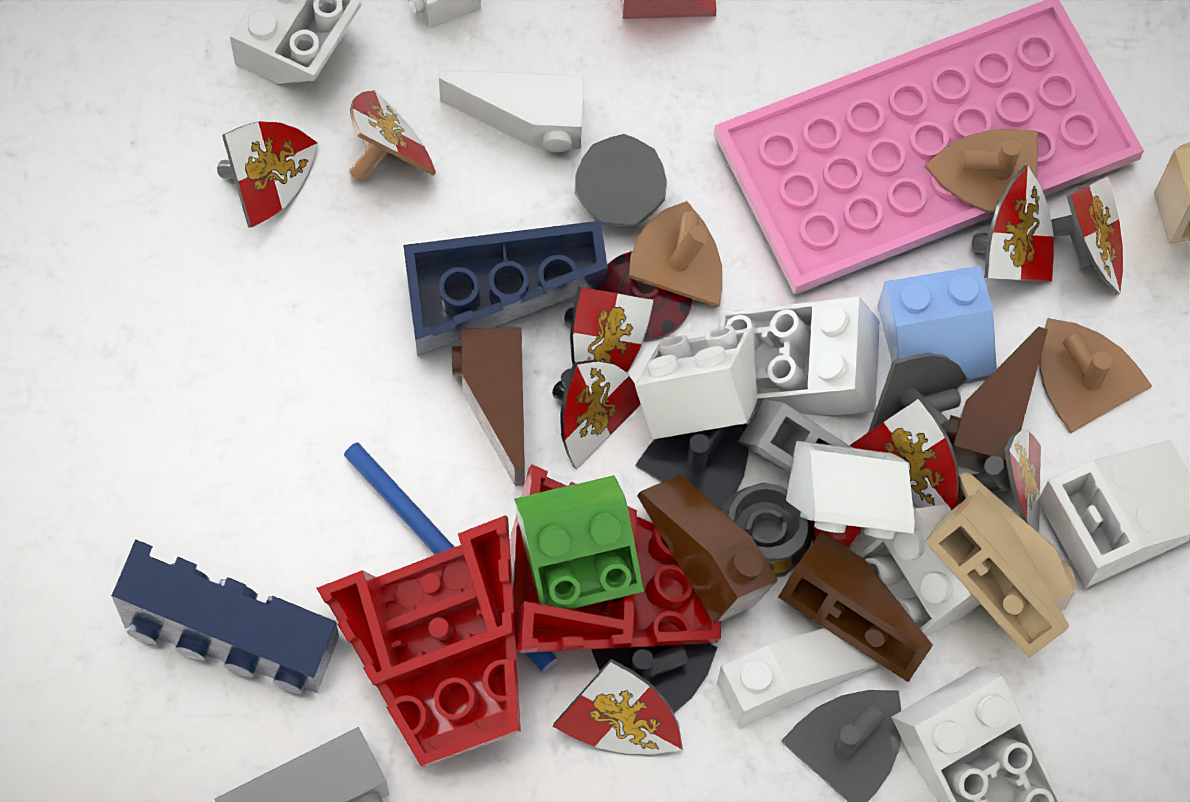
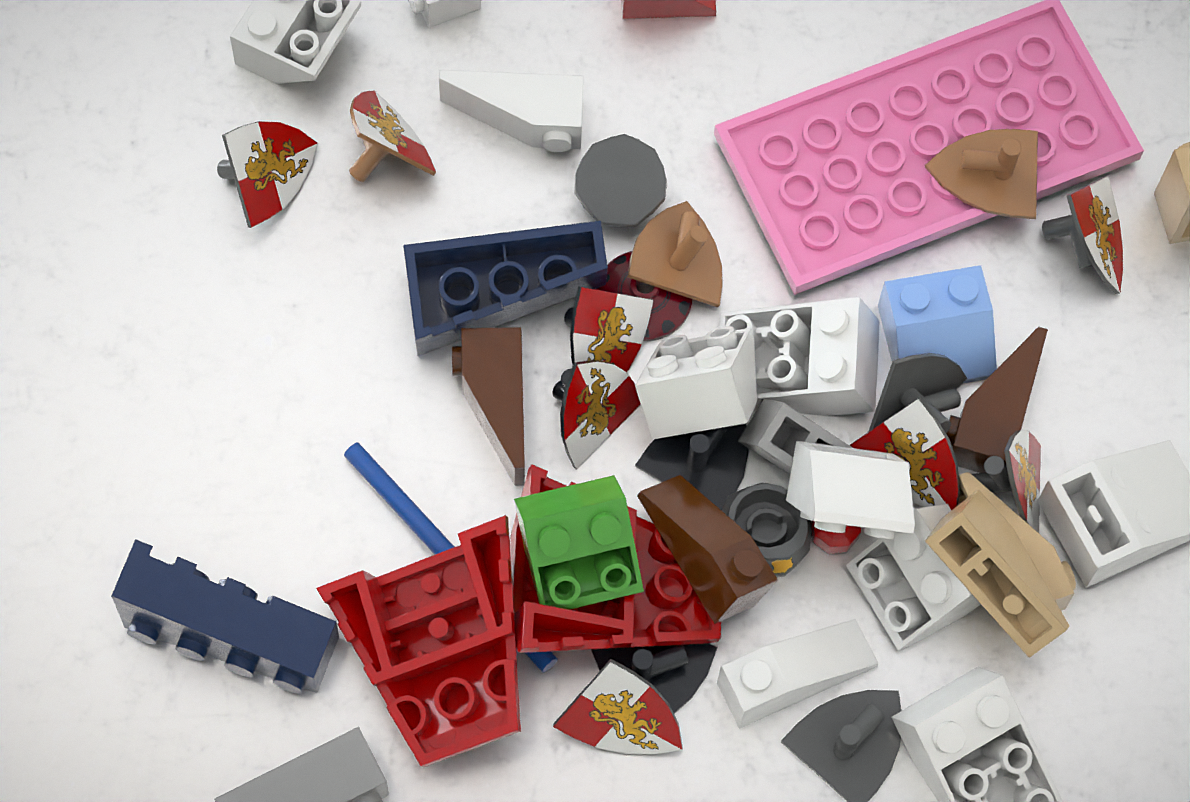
reddish brown slope [778,531,933,682] -> none
shield [972,166,1054,281] -> none
medium nougat shield [1040,318,1152,434] -> none

